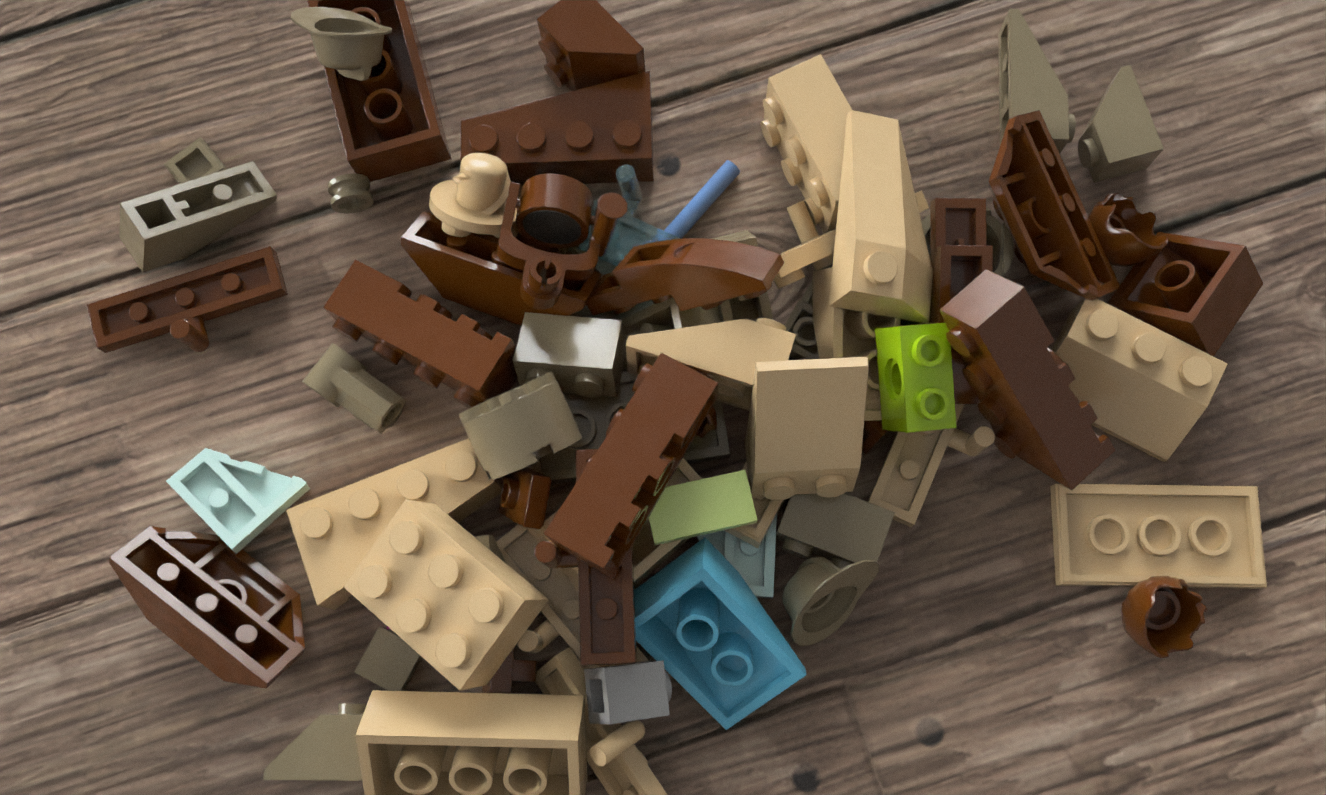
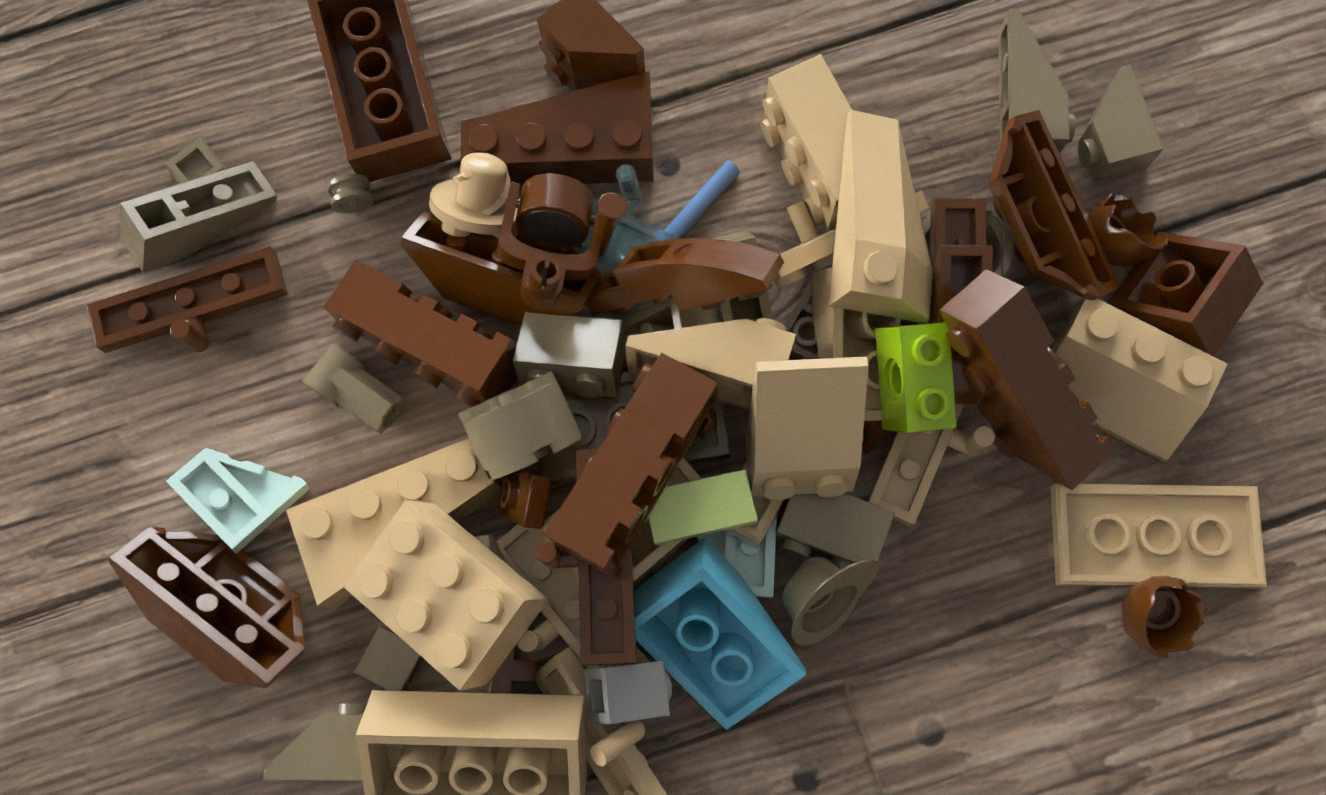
dark tan piece [291,7,392,81] -> none

